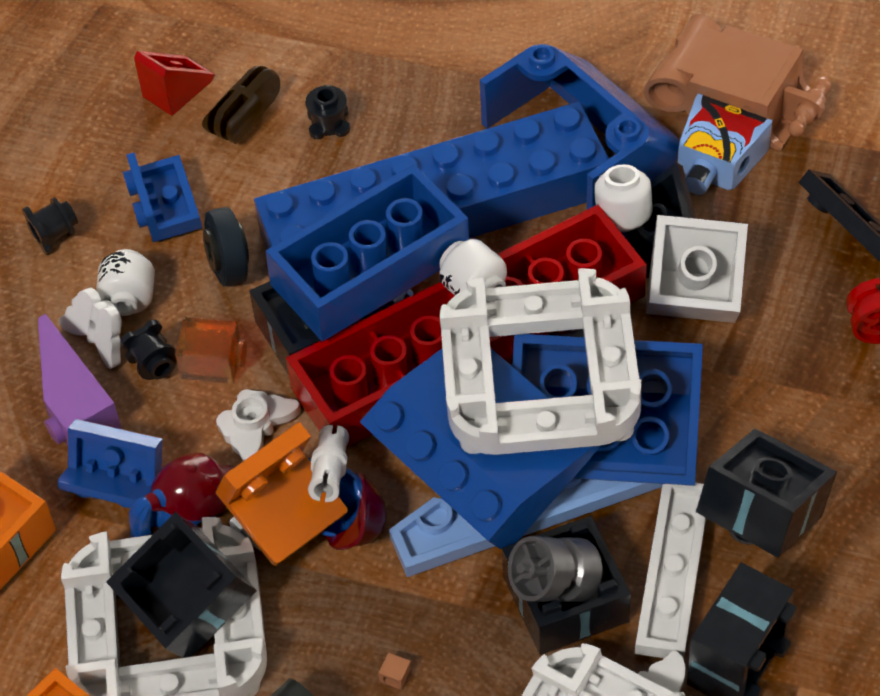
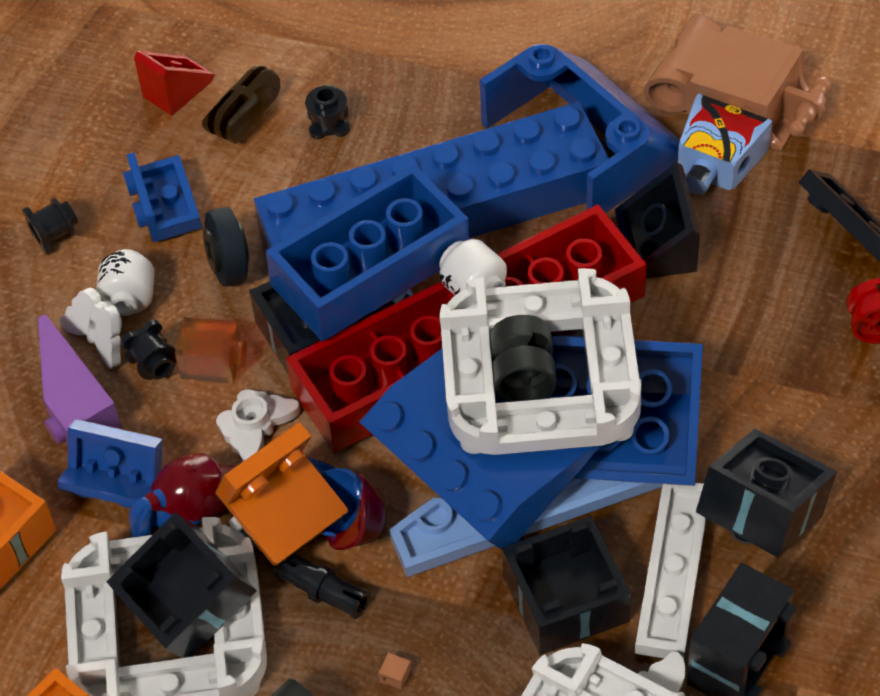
white pin [308,425,349,502] -> none
flat silver wheel [508,536,602,602] -> none
white head [594,164,653,232] -> none
white slope [646,215,748,323] -> none
none -> black pin [273,554,370,619]
none -> pearl dark grey wheel [490,315,557,402]

